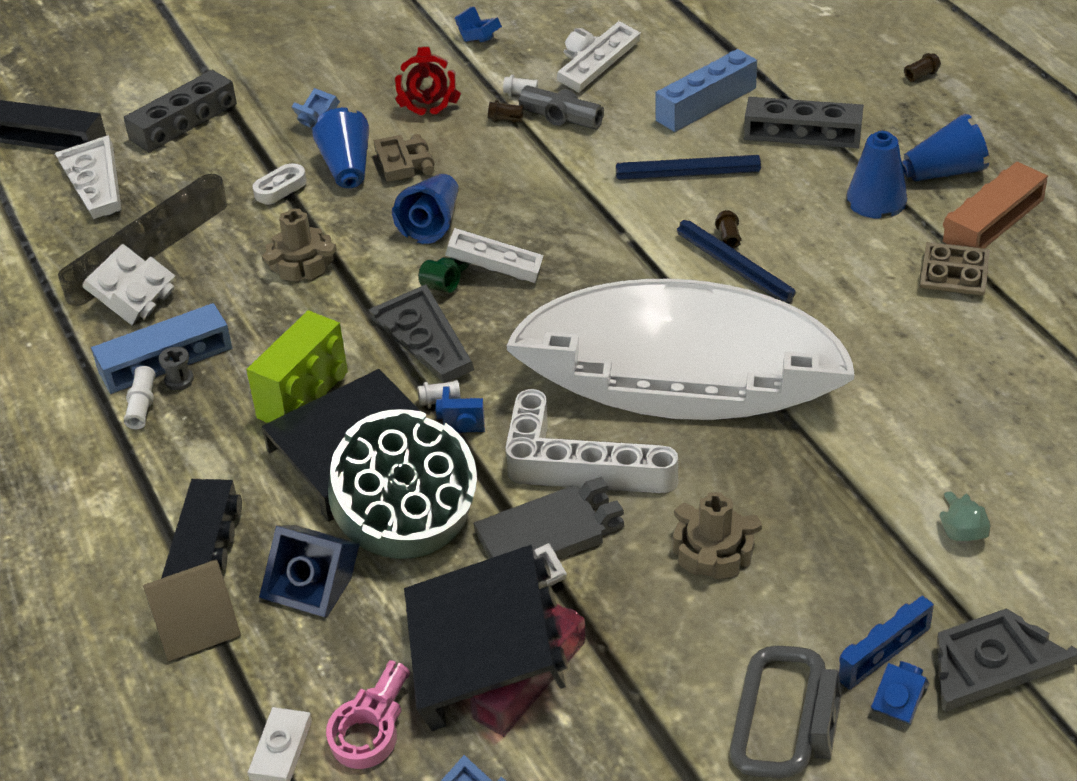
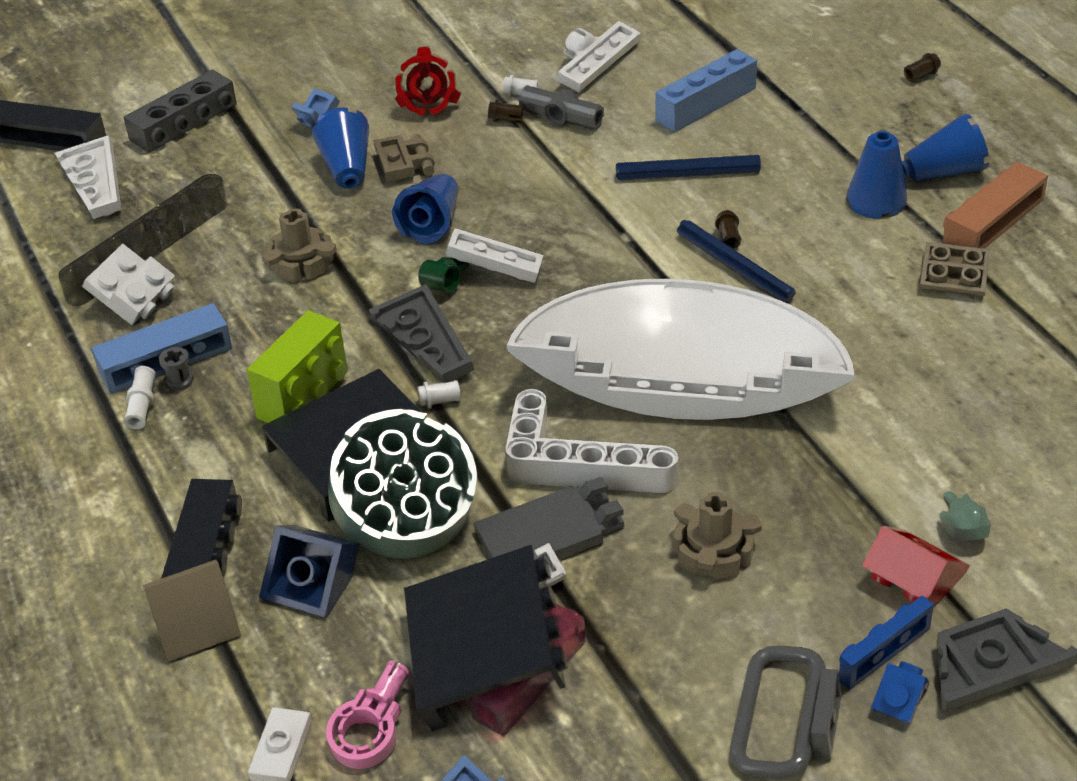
white plate [253,164,306,205] -> none
blue bracket [436,386,485,433] -> none
blue bracket [454,7,502,43] -> none
dark grey brick [744,96,864,148] -> none
none -> slope [862,525,970,603]

